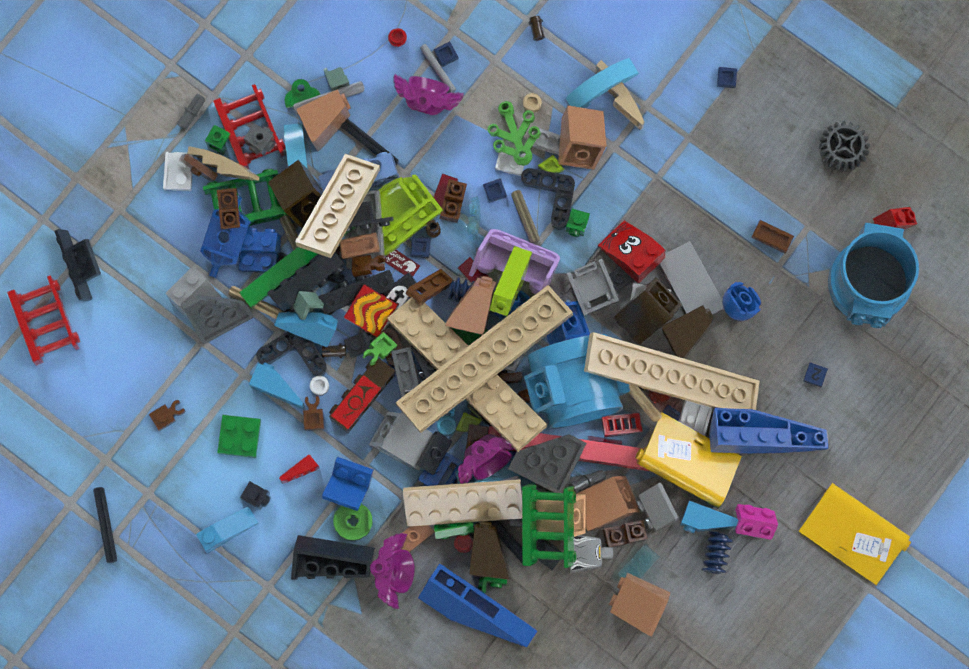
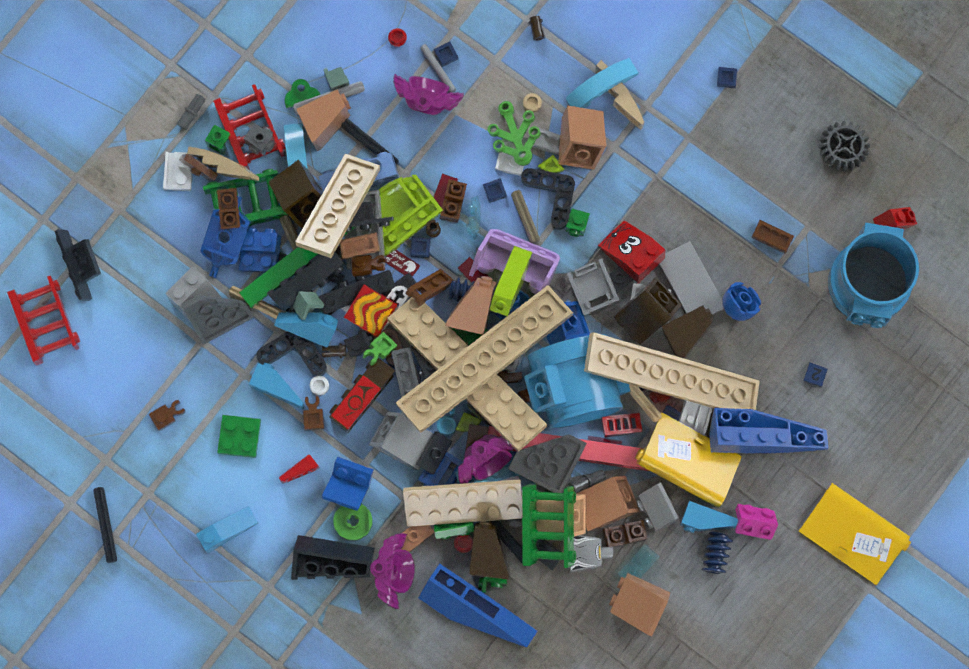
black bracket [240,481,271,510] -> none

